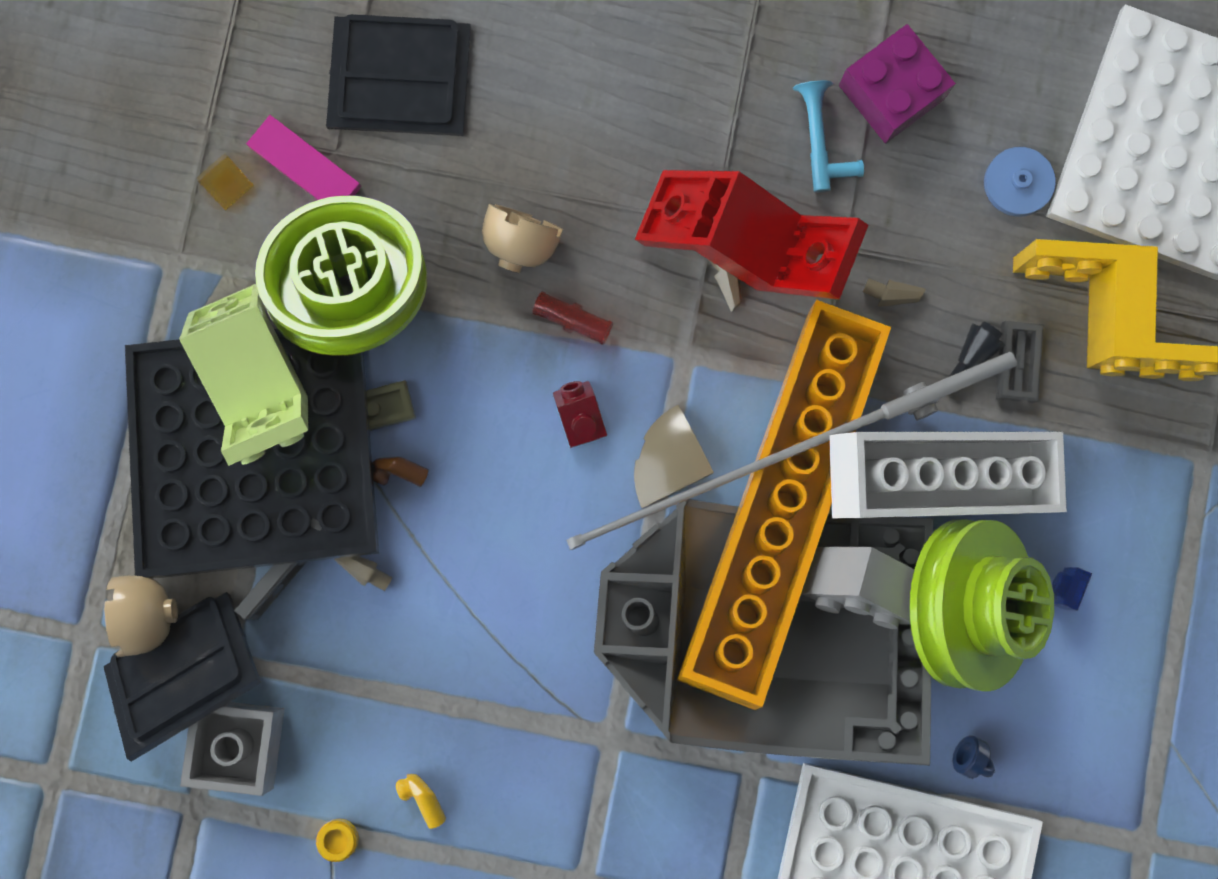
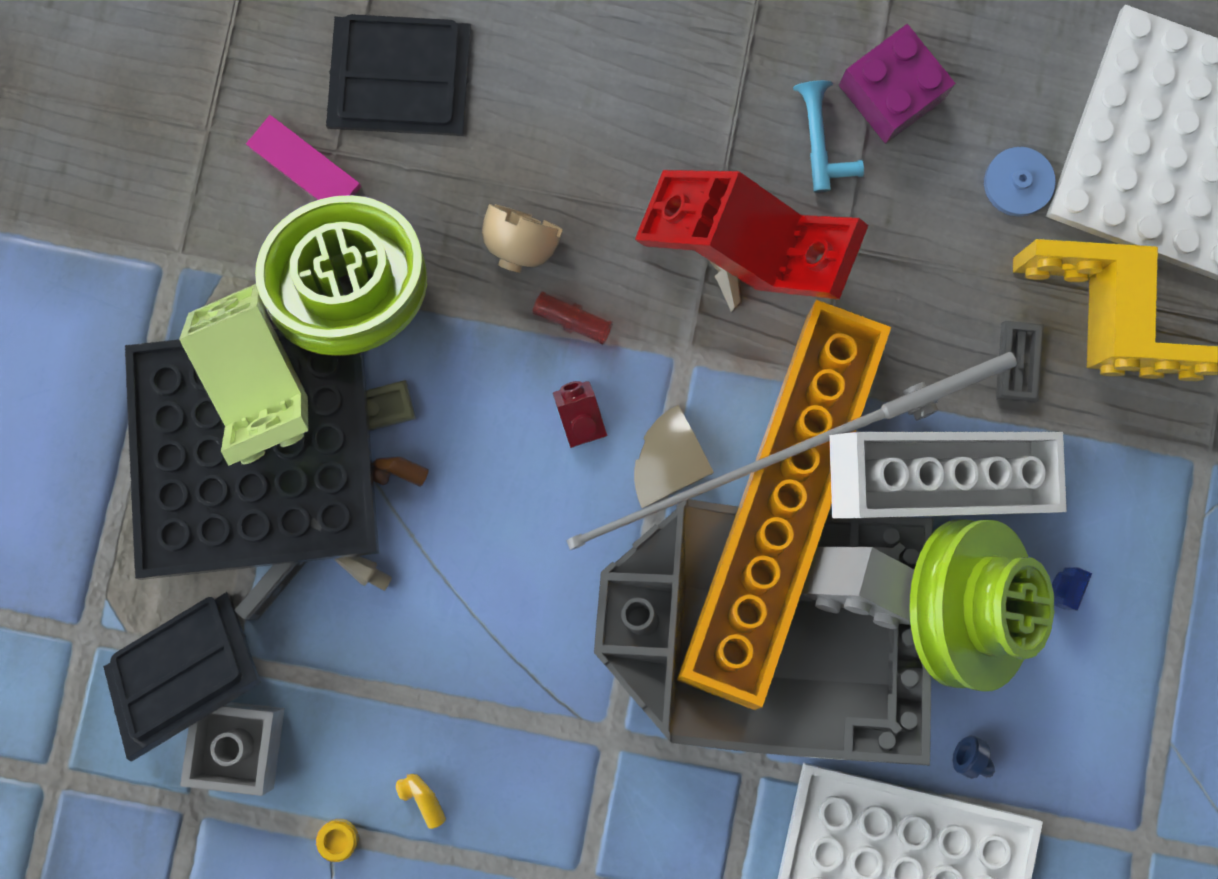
tan cylinder [104,576,178,657] -> none
clear yellow slope [197,153,254,211] -> none
dark tan bar [862,278,926,307] -> none
black cone [949,321,1005,377] -> none

